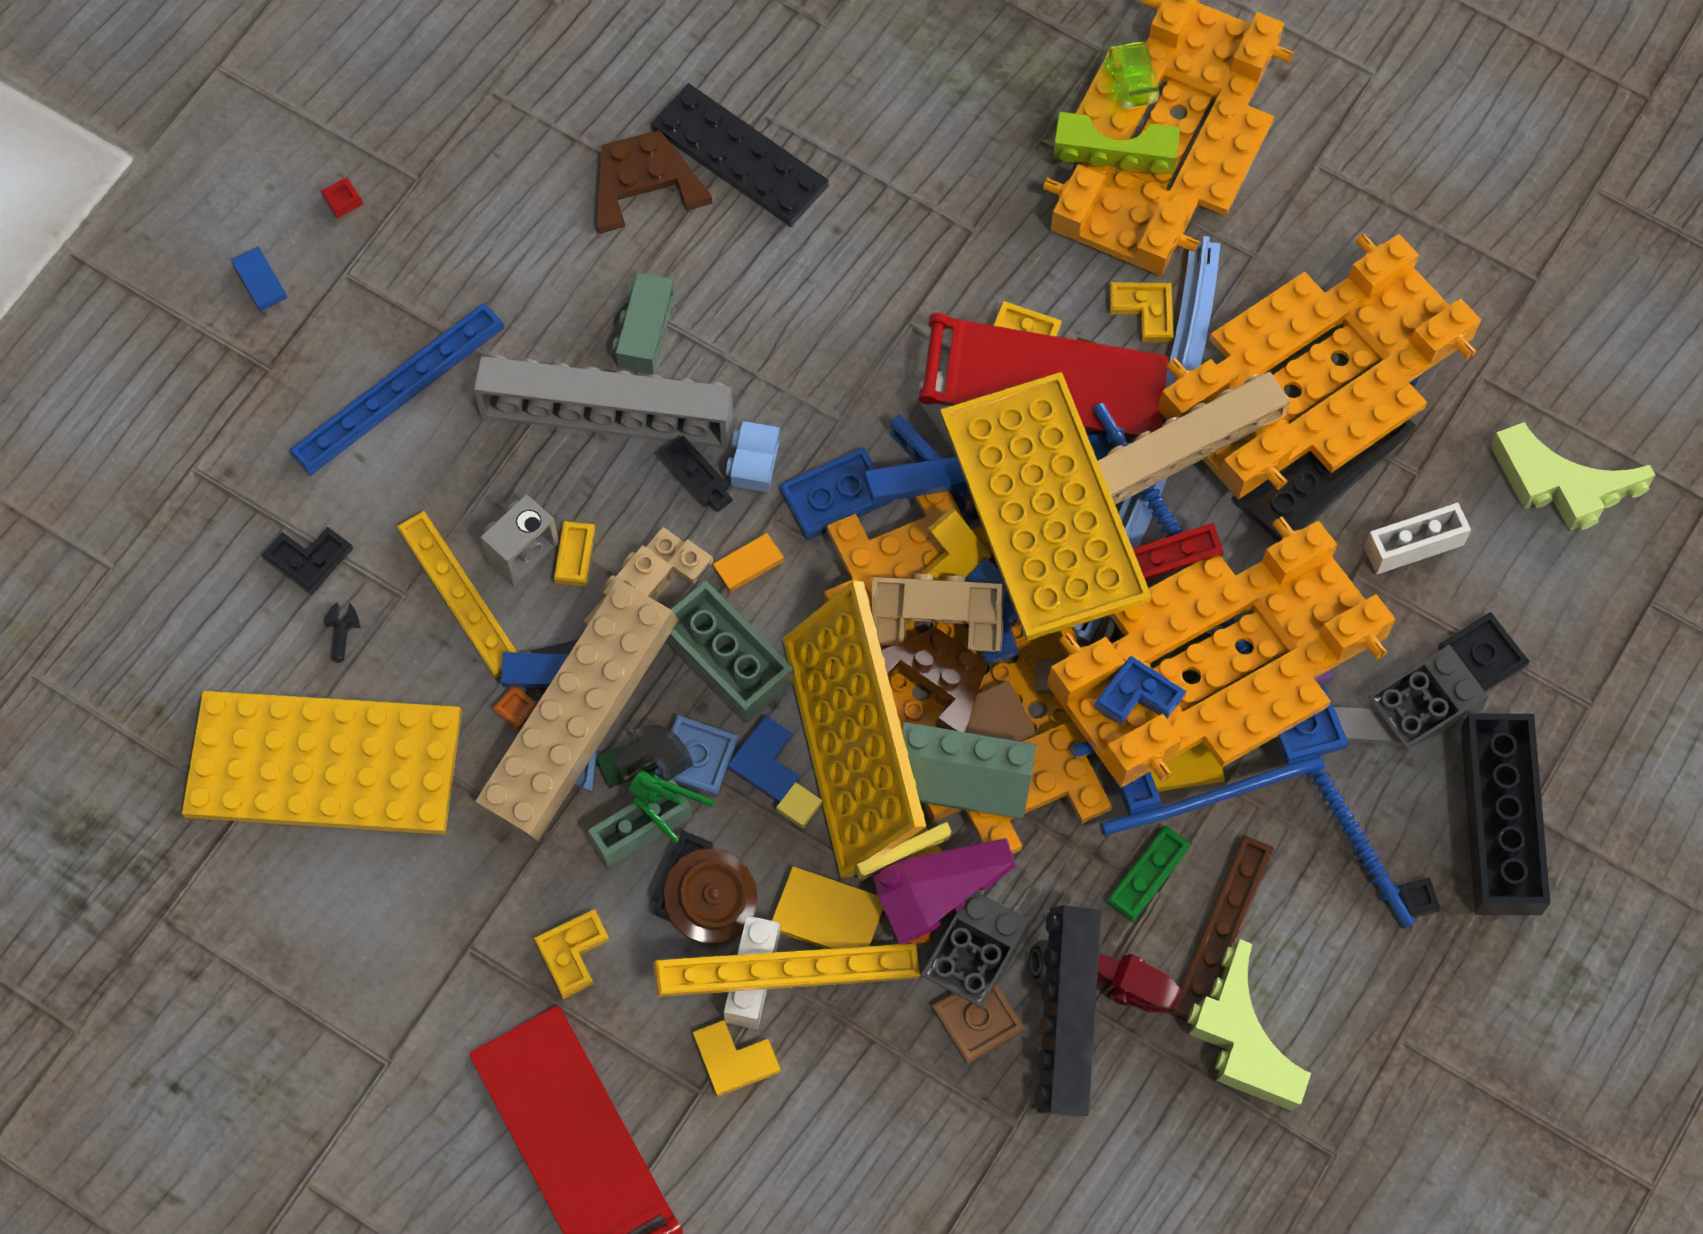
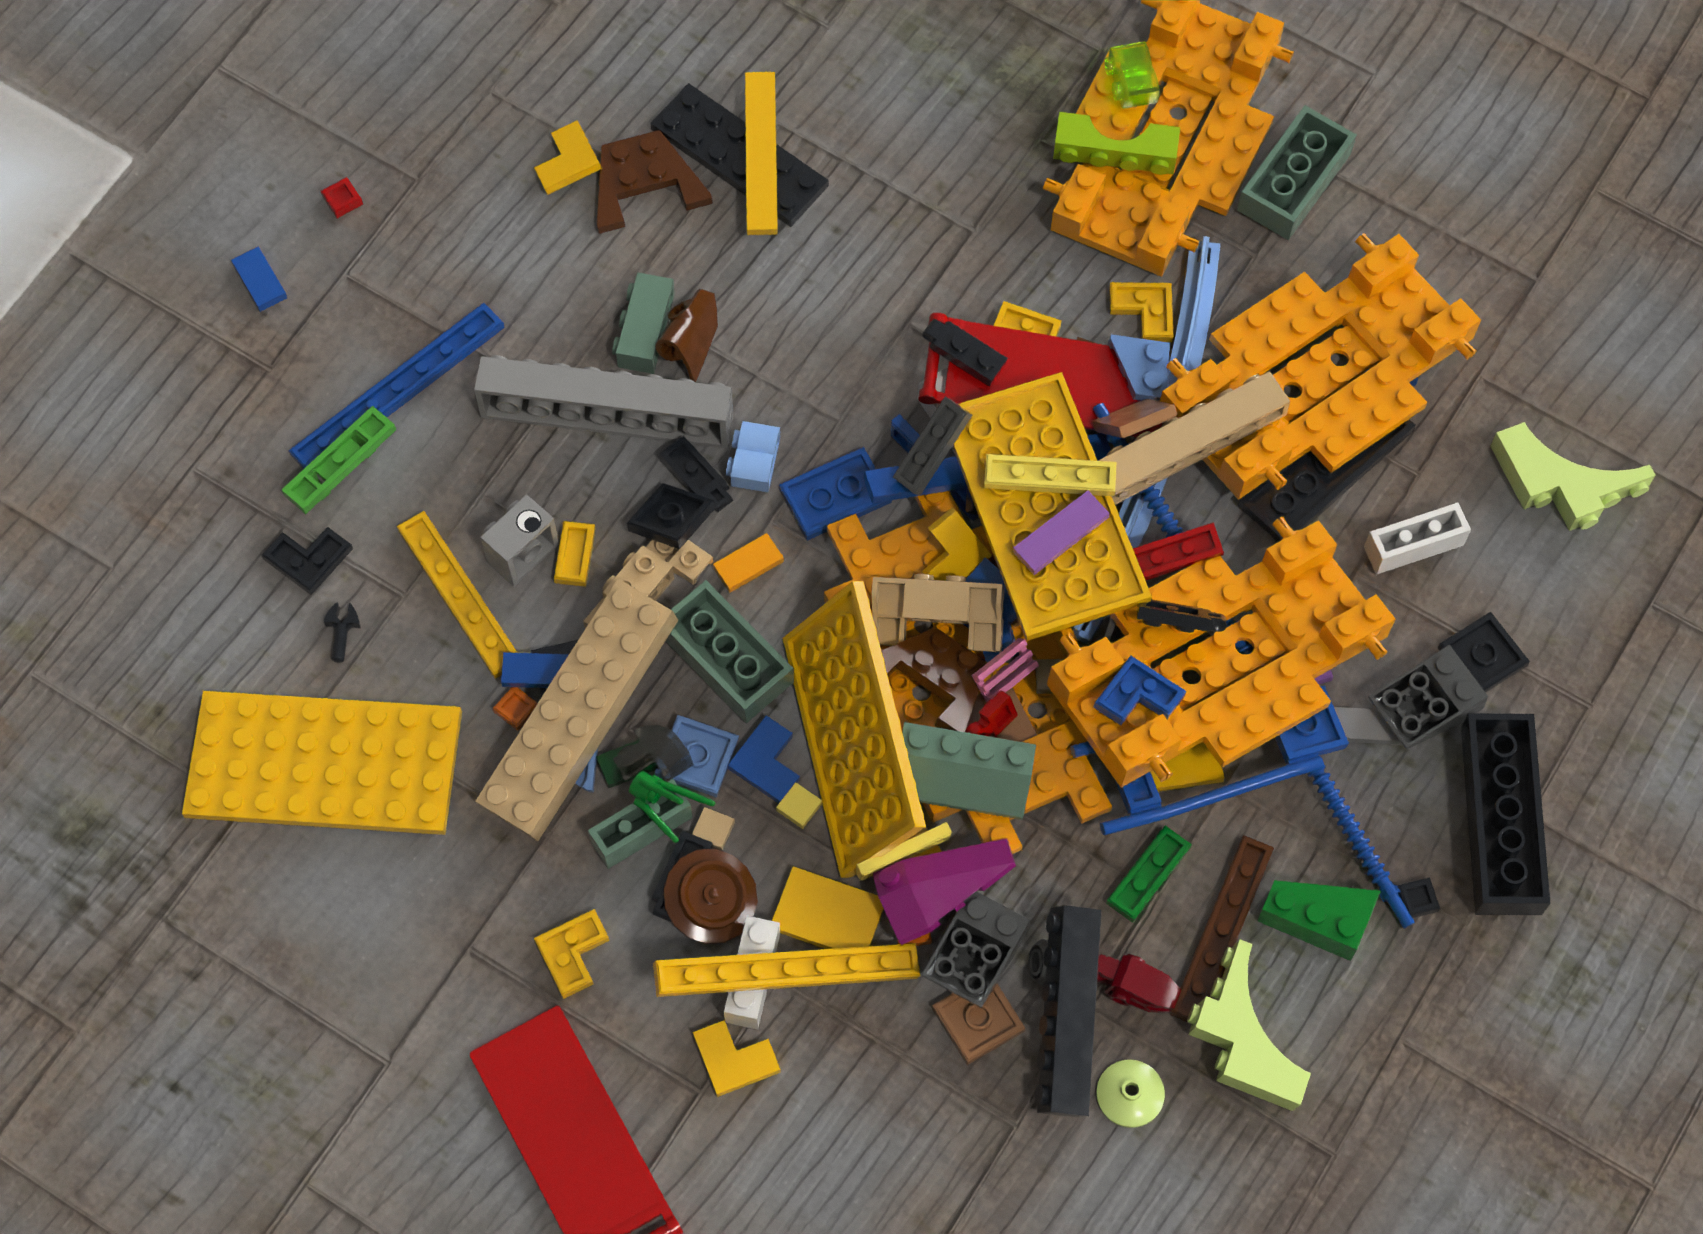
none -> bright green hinge [282,406,396,514]
none -> yellow tile [534,120,602,195]
none -> black tile [626,483,715,549]
none -> reddish brown panel [655,289,718,382]
none -> tan tile [692,807,735,851]
none -> yellow tile [745,72,778,235]
none -> dark grey tile [893,396,973,496]
none -> black hinge [922,319,1008,386]
none -> red plate [965,690,1018,737]
none -> bright pink tile [972,638,1039,702]
none -> light yellow tile [984,454,1117,496]
none -> medium lavender tile [1013,490,1110,575]
none -> medium nougat tile [1092,399,1177,438]
none -> yellowish green dish [1096,1060,1165,1128]
none -> medium blue wing [1108,334,1170,401]
none -> black hinge [1137,599,1227,633]
none -> sand green brick [1237,105,1357,240]
none -> green wedge [1257,880,1381,961]

